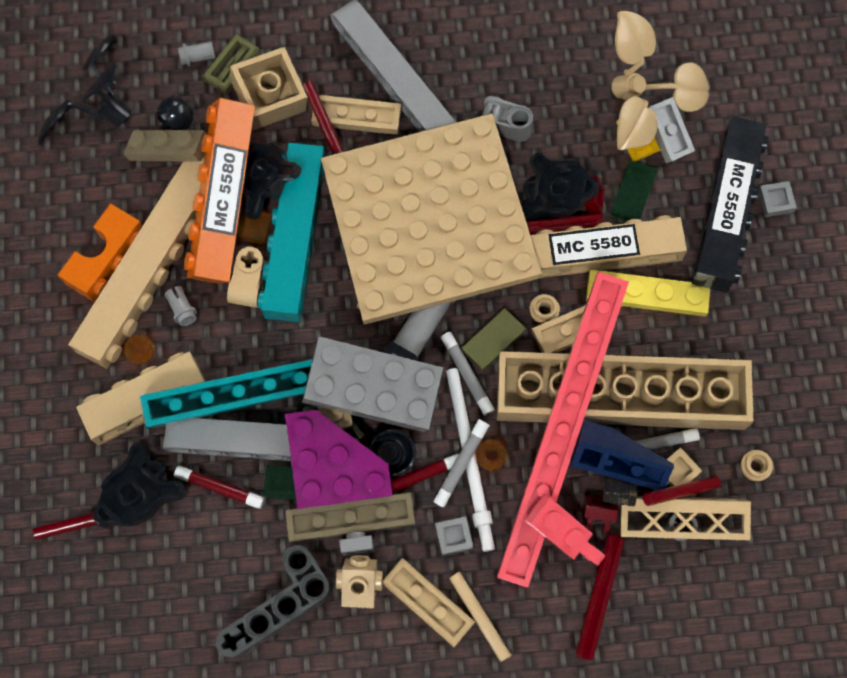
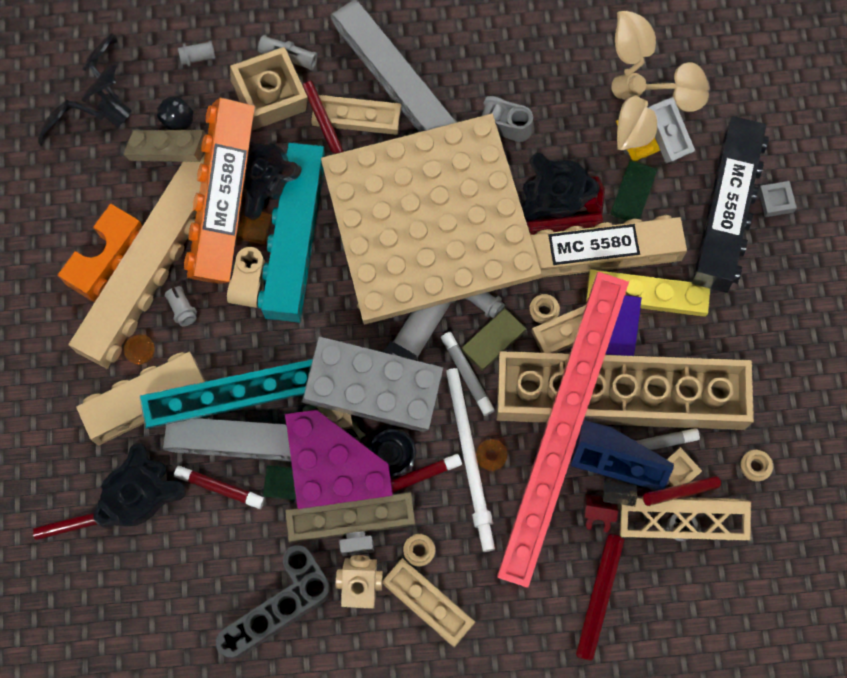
olive tile [203,34,260,95] -> none
light grey bar [433,419,490,507] -> none
light grey plate [435,516,473,556] -> none
tan bar [449,572,512,662] -> none
coral plate [525,495,605,566] -> none
none -> light grey pin [258,35,317,70]
none -> tan plate [403,534,435,566]
none -> light grey pin [465,292,505,318]
none -> dark purple tile [605,295,642,356]

